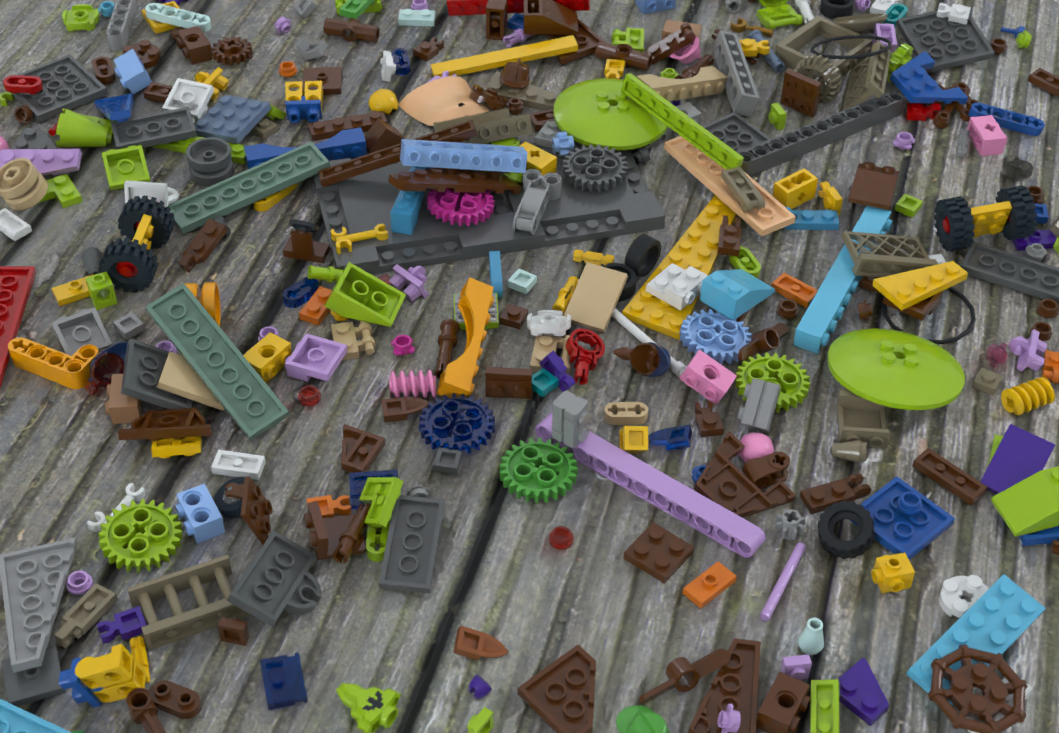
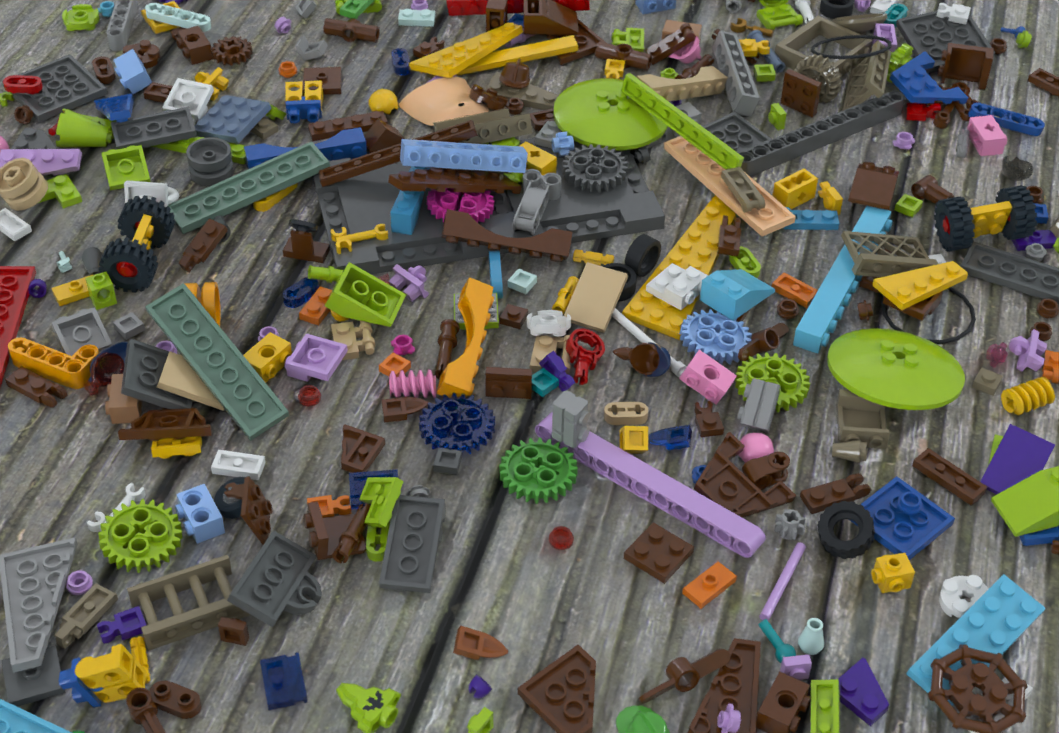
white plate [380,50,396,82] -> none
none -> reddish brown hinge [5,366,68,408]
none -> dark purple hinge [28,279,47,298]
none -> light aqua hand [57,251,73,273]
none -> orange plate [379,352,411,377]
none -> yellow wing [409,22,523,78]
none -> reddish brown arch [441,209,572,262]
none -> lime plate [753,64,776,82]
none -> teal bar [758,619,796,663]
none -> reddish brown piece [911,175,955,204]
none -> reddish brown panel [938,43,994,90]

